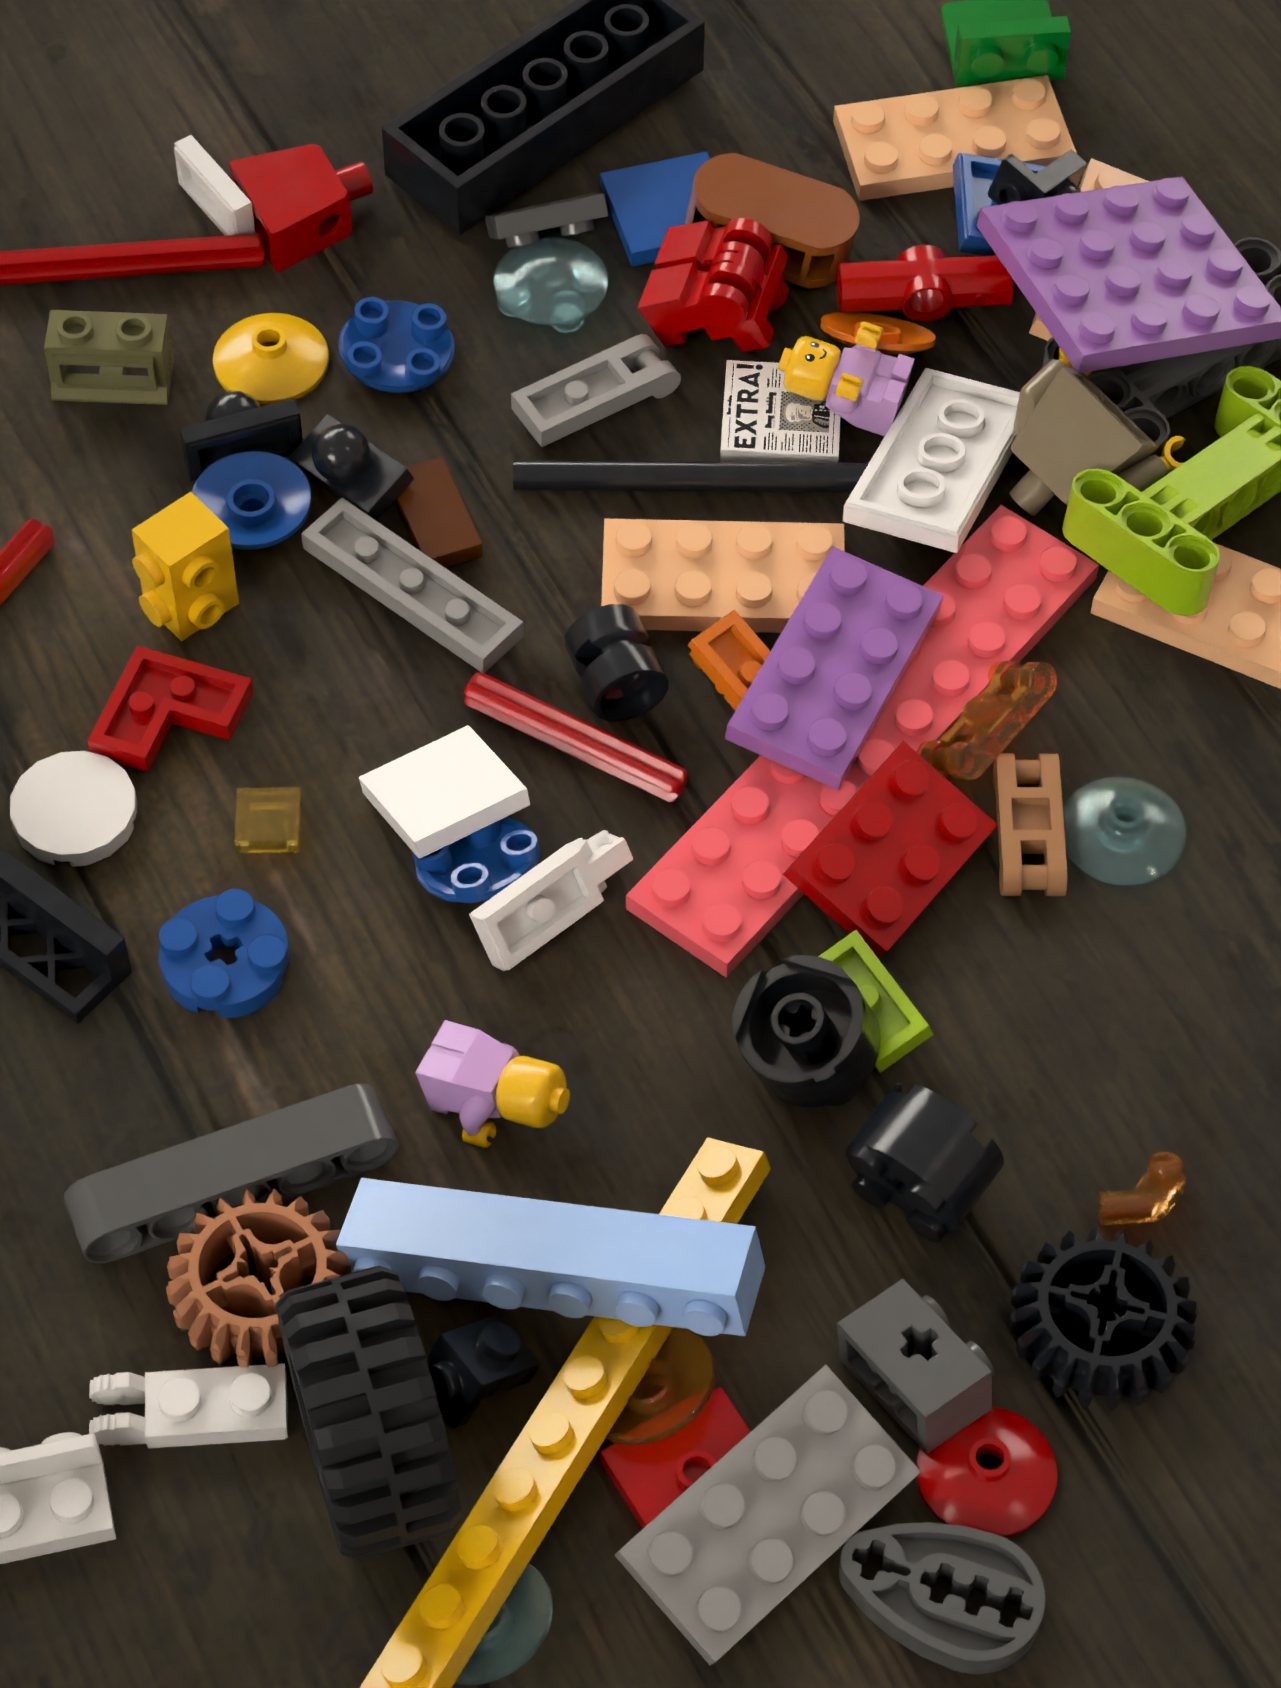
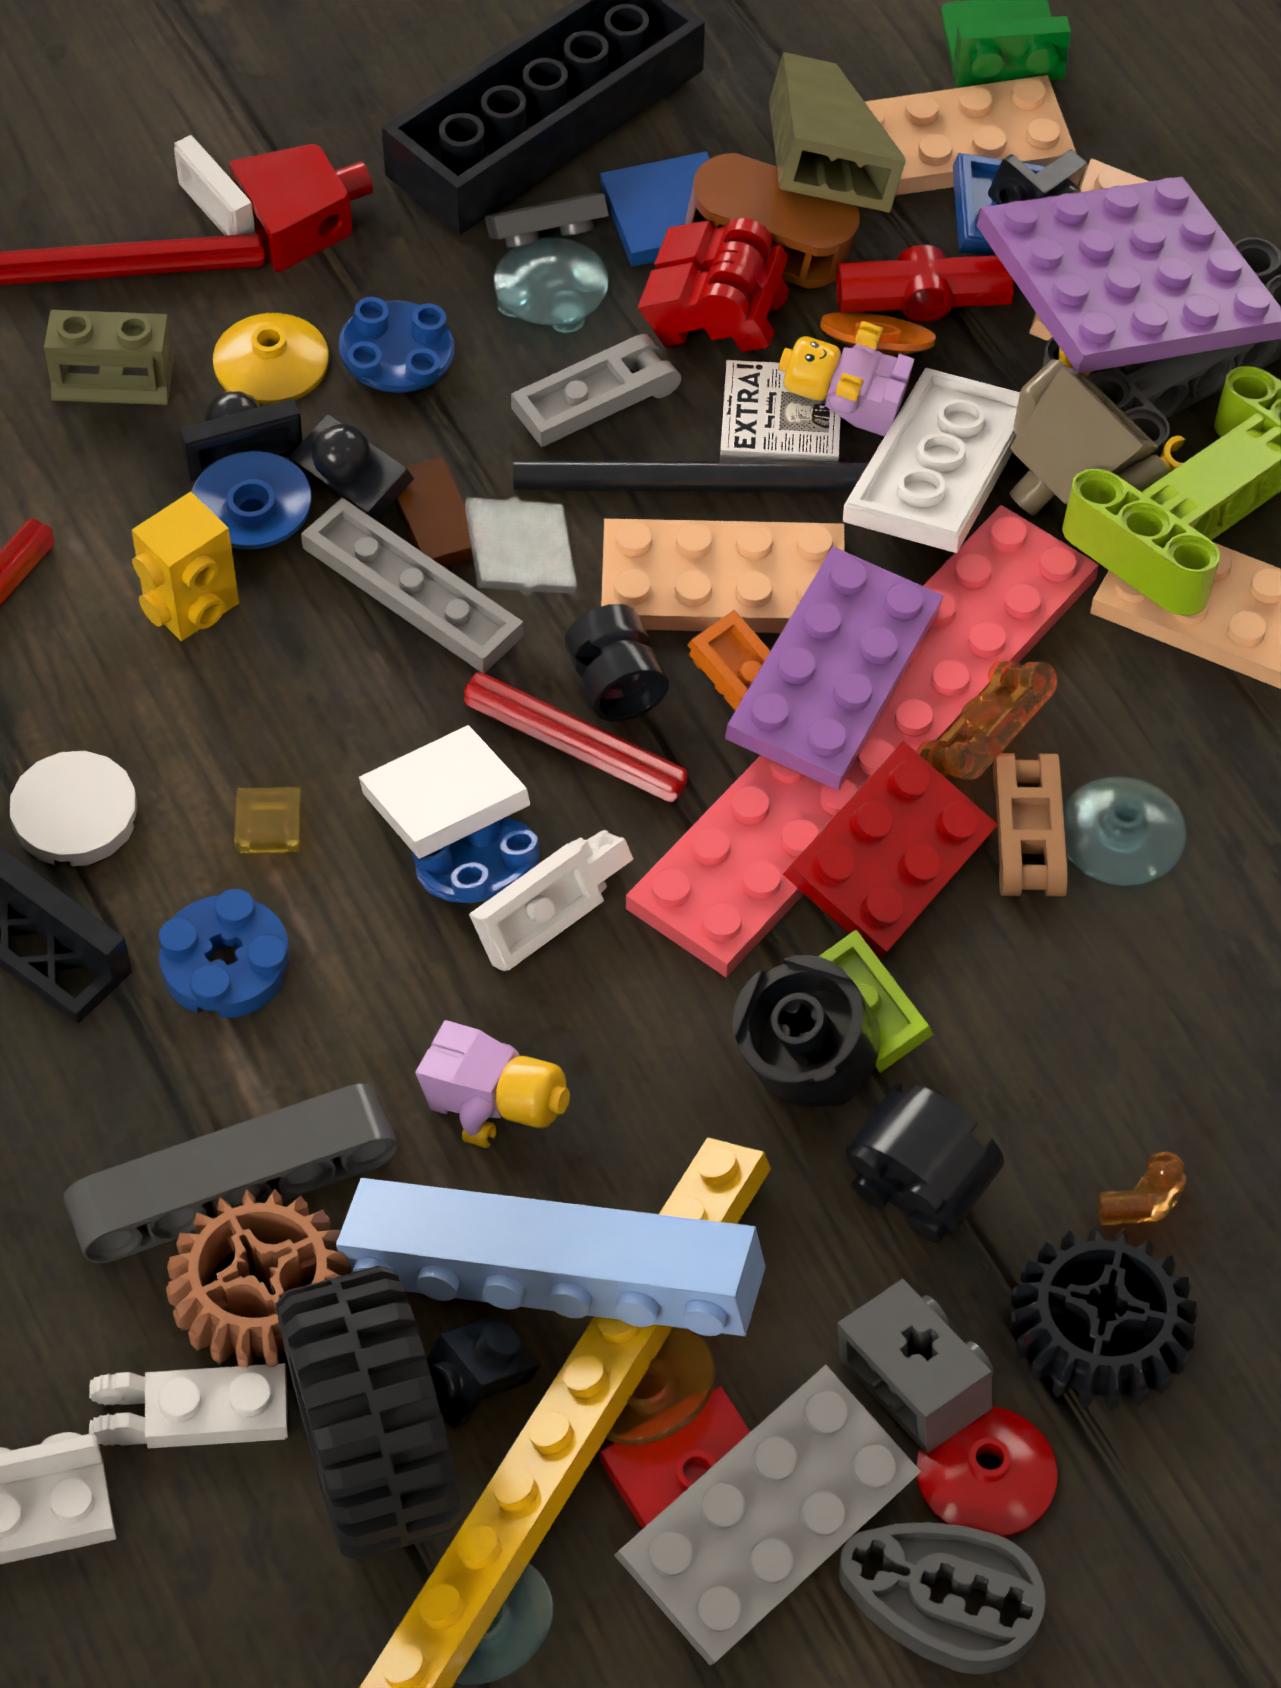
red plate [87,646,254,772] -> none
none -> clear piece [465,496,577,596]
none -> olive slope [769,52,906,213]

